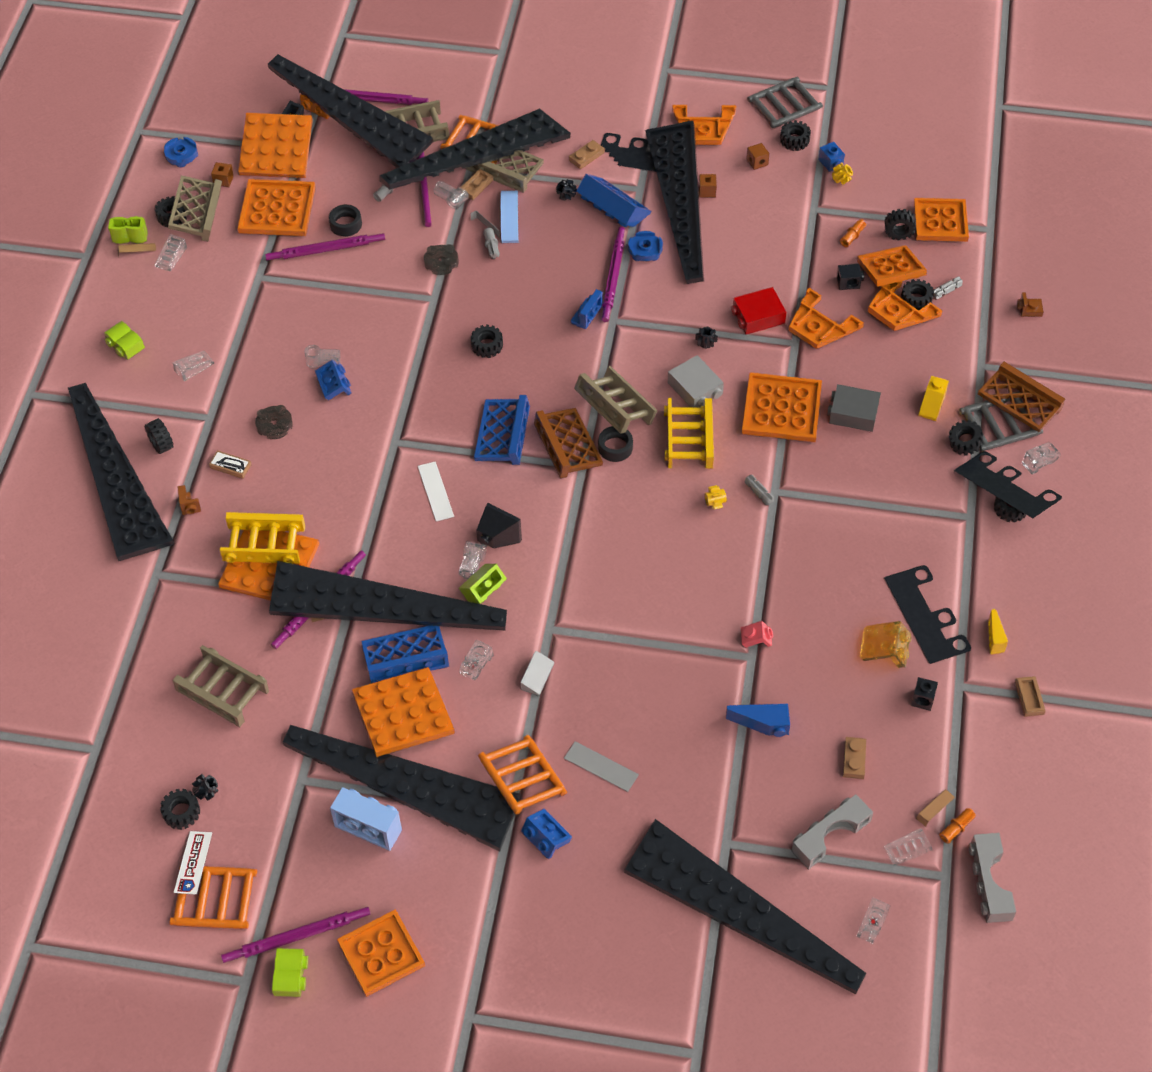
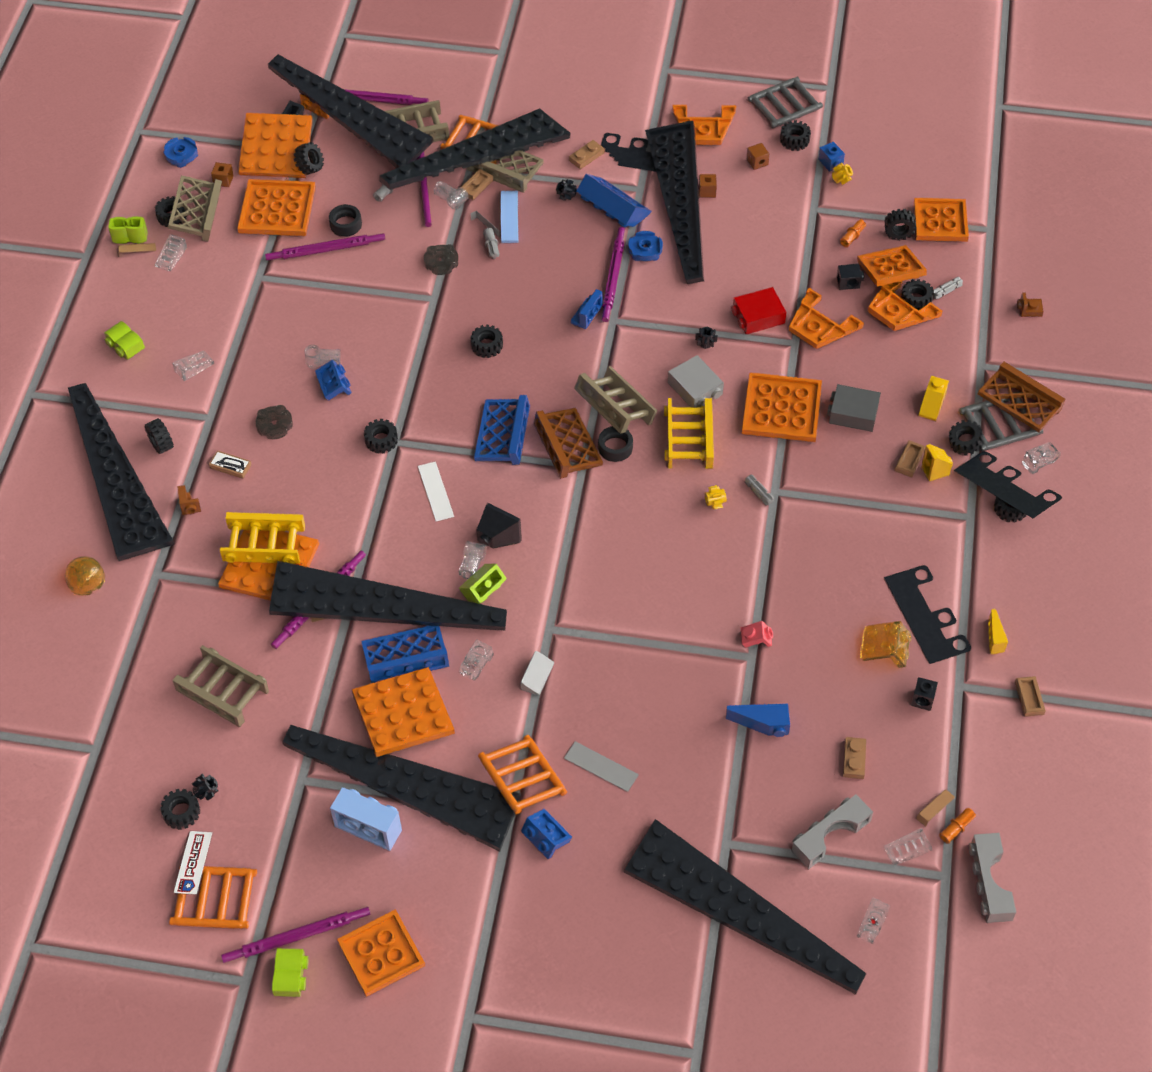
none -> clear yellow cylinder [65,556,105,596]
none -> black tyre [294,142,324,175]
none -> black tyre [364,419,398,454]
none -> medium nougat tile [895,440,926,477]
none -> yellow slope [921,444,953,481]

